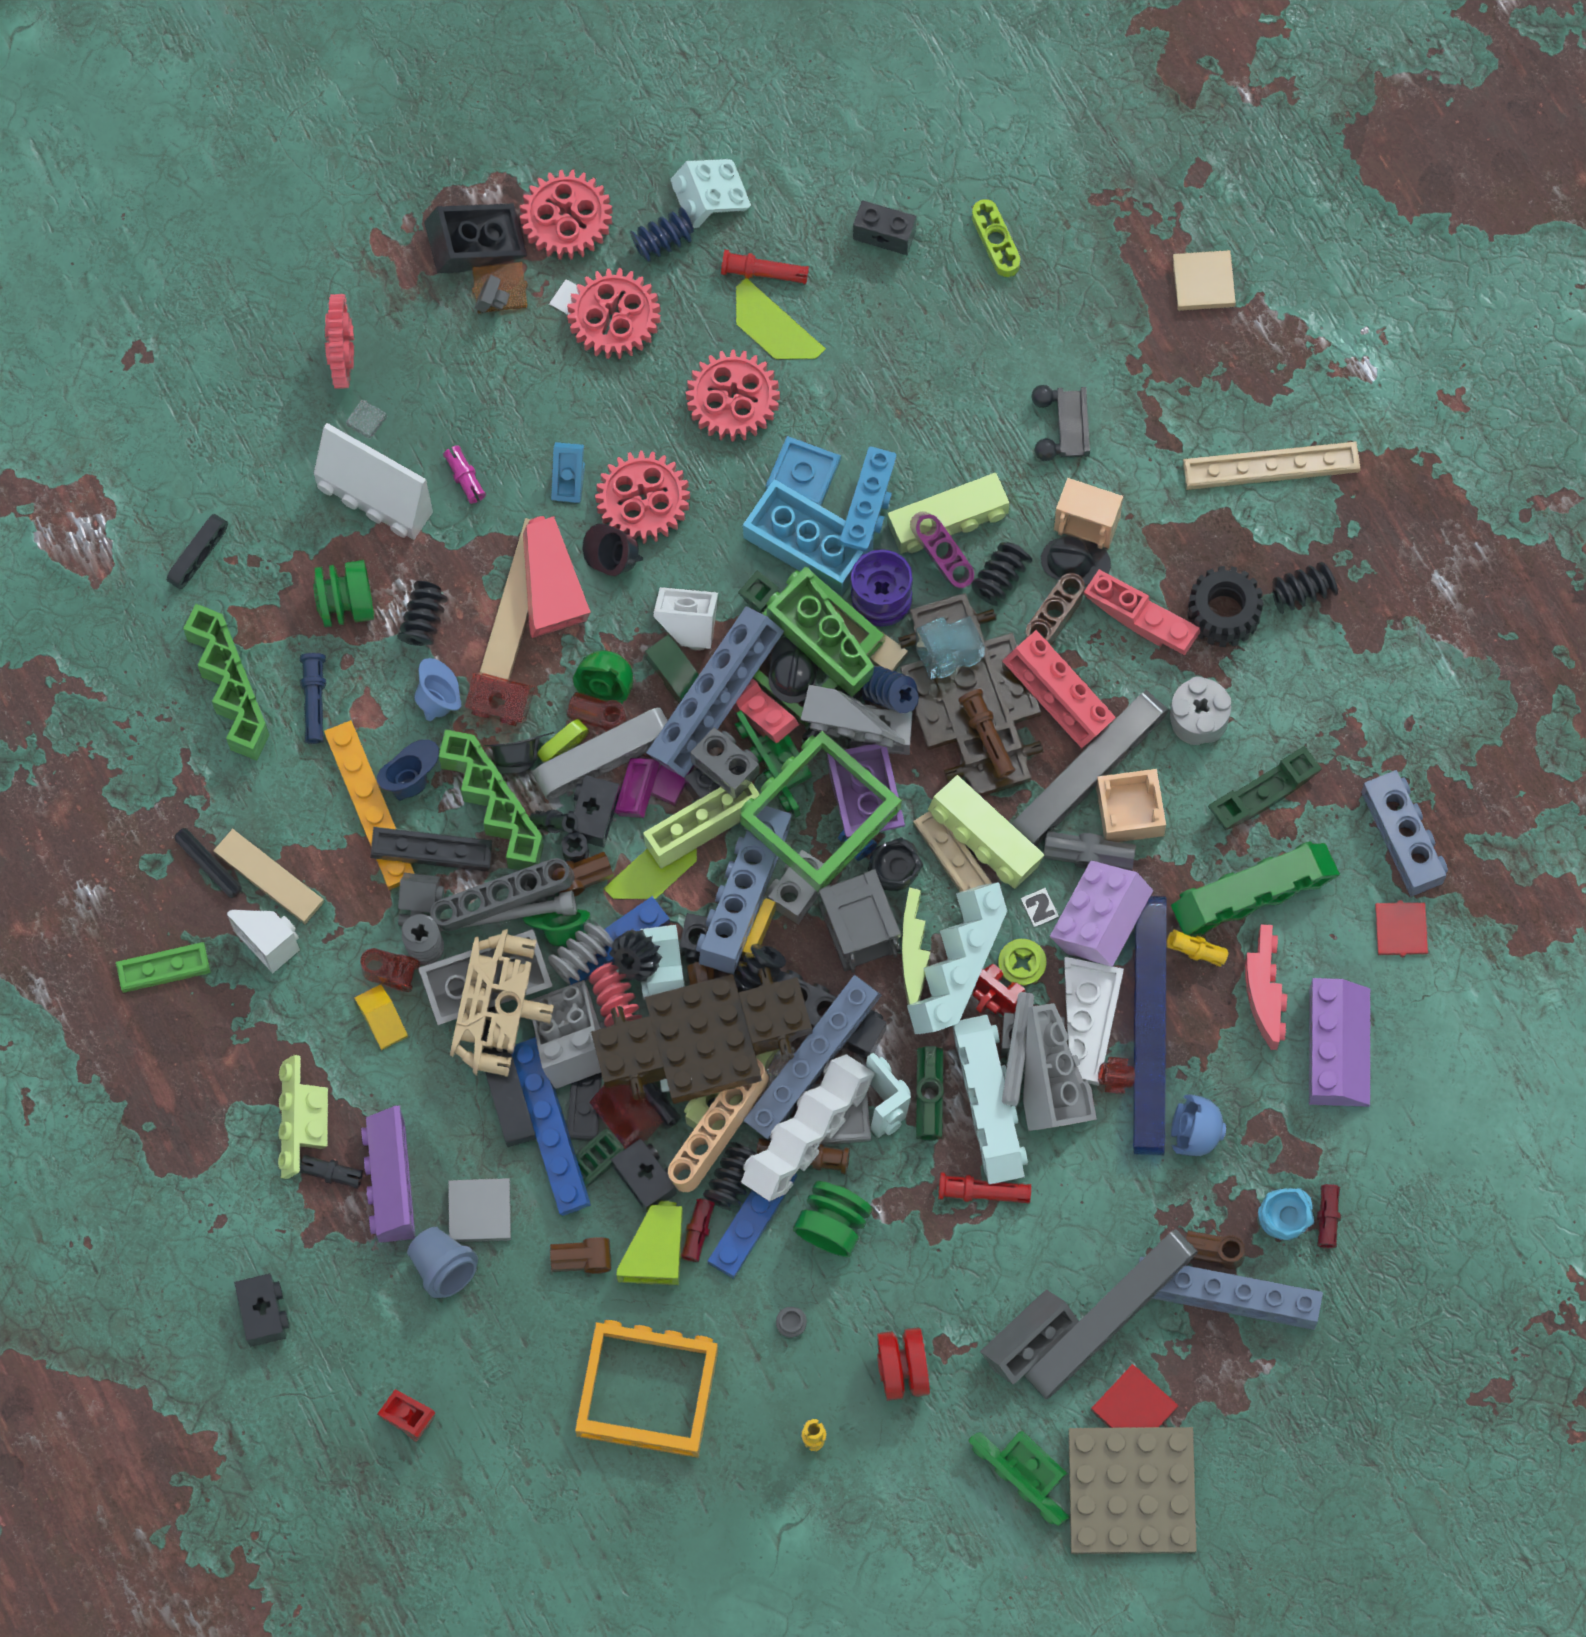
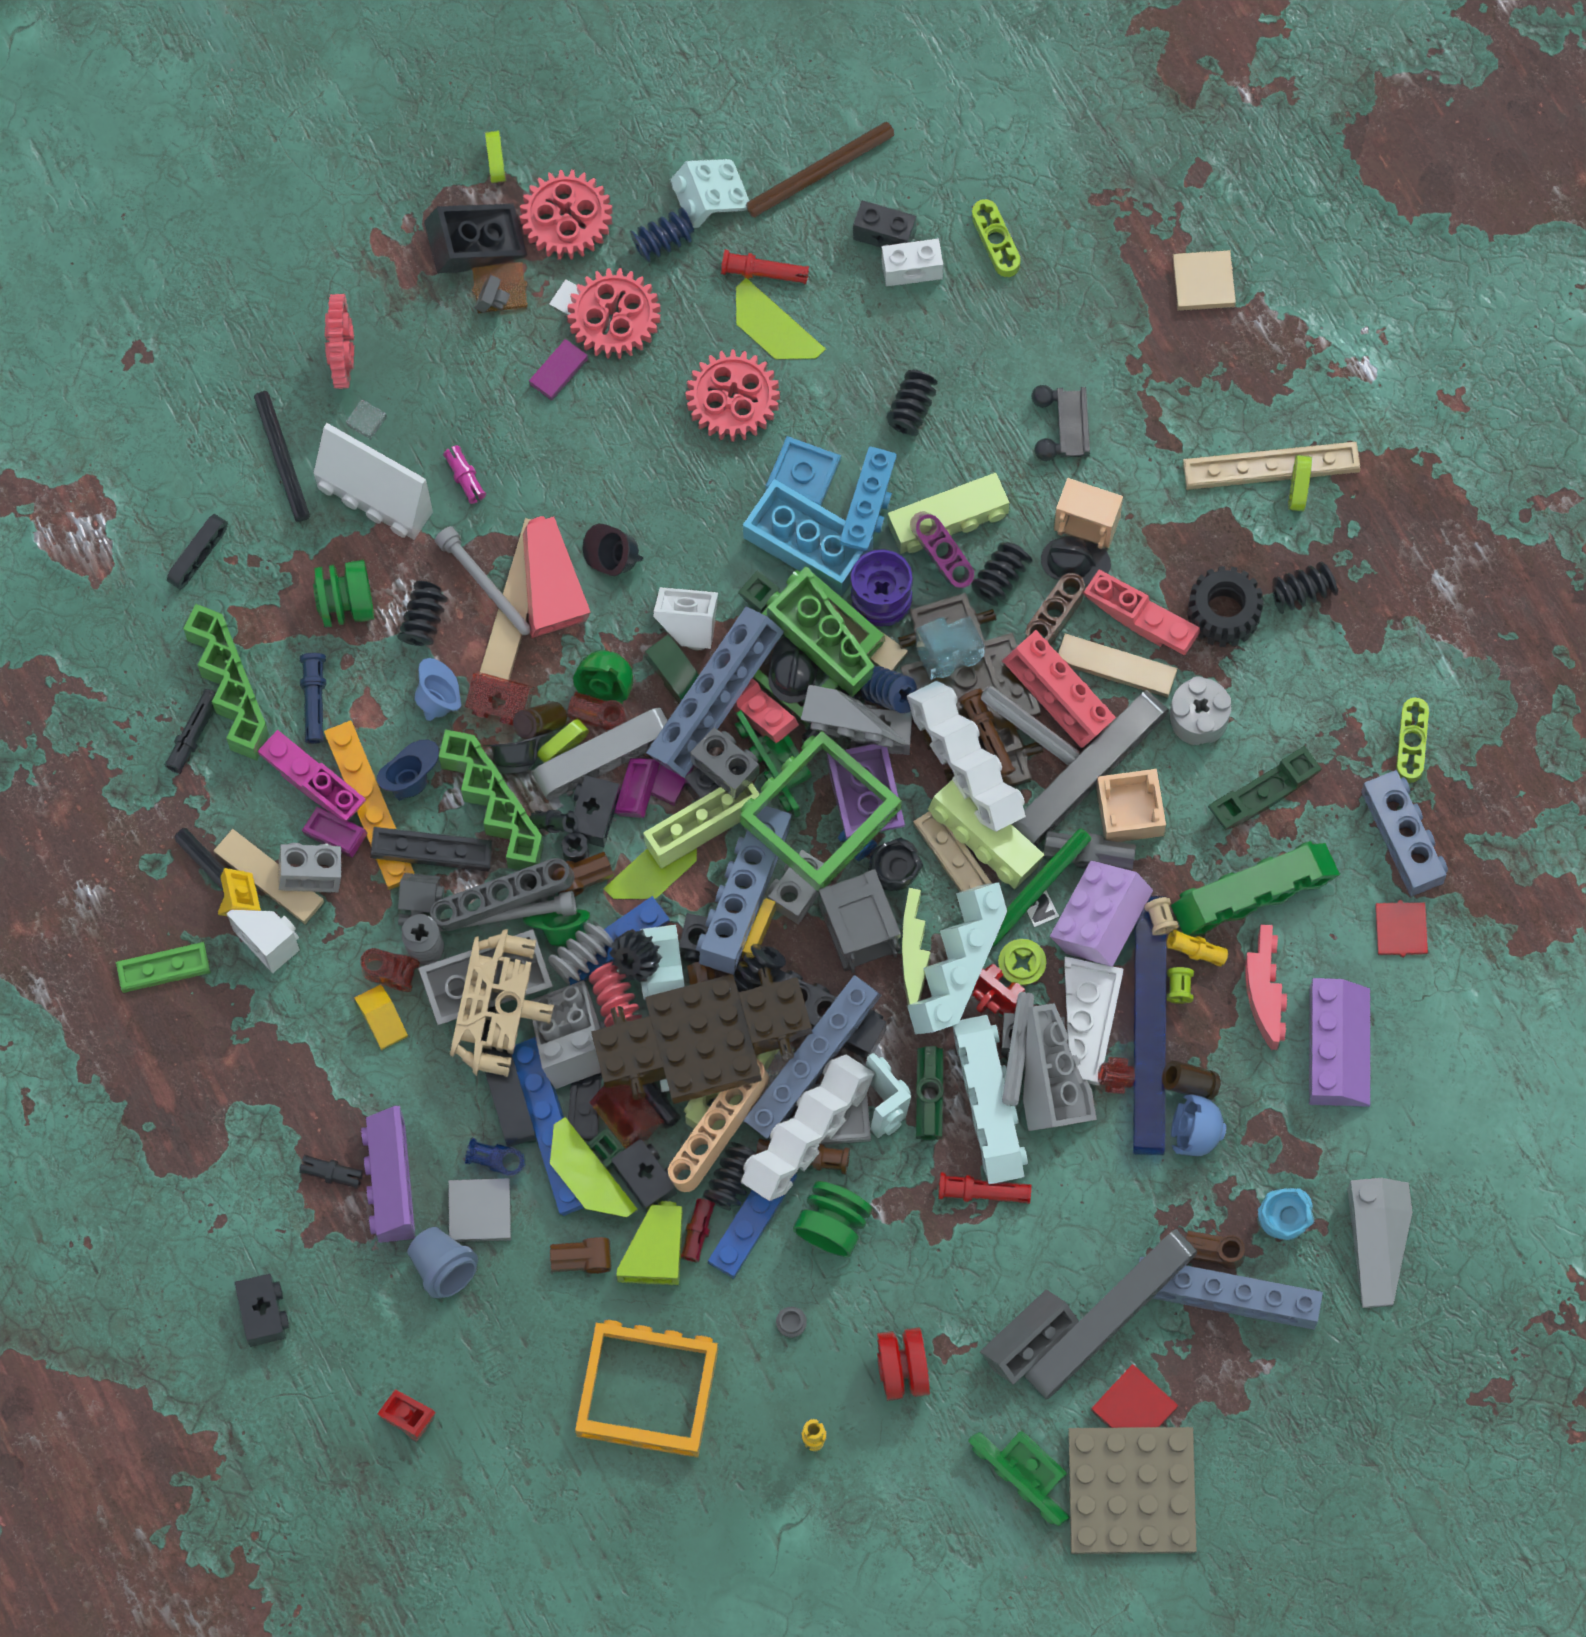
yellowish green bracket [278,1055,328,1179] -> none
dark azure slope [551,442,585,503] -> none
coral gear [595,451,690,543] -> none
dark red pin [1316,1184,1341,1249] -> none
none -> black pin [164,689,216,774]
none -> yellow slope [218,868,261,916]
none -> black axle [254,391,310,522]
none -> dark pink slope [258,730,366,822]
none -> light grey brick [278,843,341,892]
none -> magenta tile [302,807,368,858]
none -> light grey piece [435,526,531,635]
none -> clear blue connector [465,1137,526,1176]
none -> lime beam [485,131,506,183]
none -> dark brown piece [513,701,567,739]
none -> magenta tile [529,339,588,401]
none -> lime sticker [550,1117,638,1217]
none -> reddish brown axle [746,122,894,217]
none -> white brick [882,239,943,287]
none -> black piece [886,369,938,436]
none -> white brick [907,681,1026,832]
none -> light grey axle [981,686,1079,765]
none -> green axle [992,828,1091,947]
none -> tan tile [1058,634,1177,698]
none -> tan bush [1144,897,1178,936]
none -> dark brown piece [1162,1060,1221,1100]
none -> lime bush [1166,967,1194,1004]
none -> lime beam [1288,455,1312,512]
none -> light grey wedge [1347,1178,1412,1308]
none -> lime beam [1396,697,1429,783]

